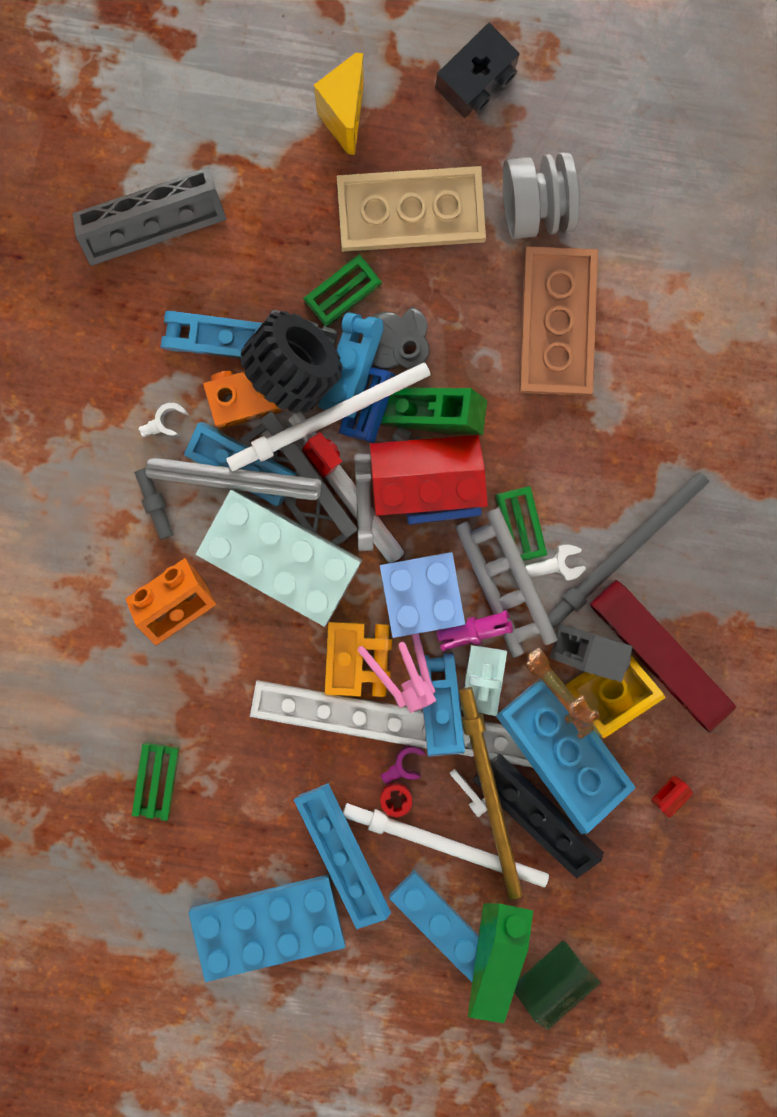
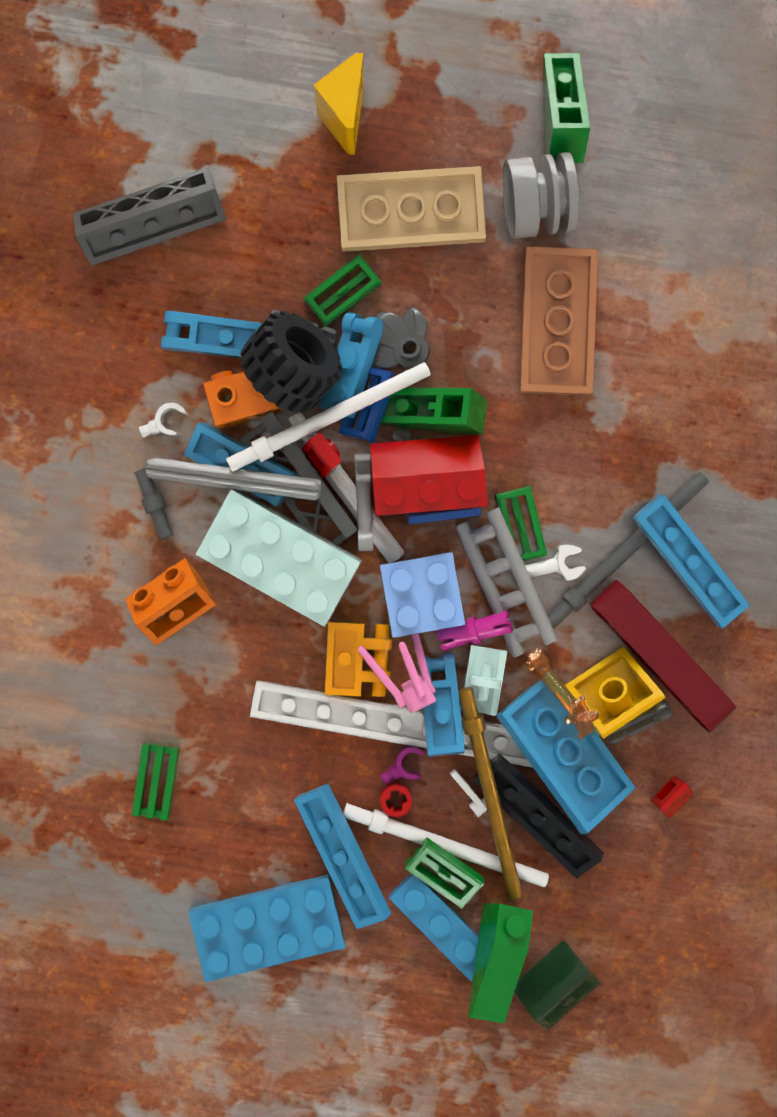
black brick [435,22,520,118] -> none
dark grey brick [549,624,633,682] -> none
none -> green tile [405,837,484,908]
none -> green slope [543,53,590,163]
none -> dark grey axle [606,699,673,744]
none -> dark azure plate [632,494,750,628]

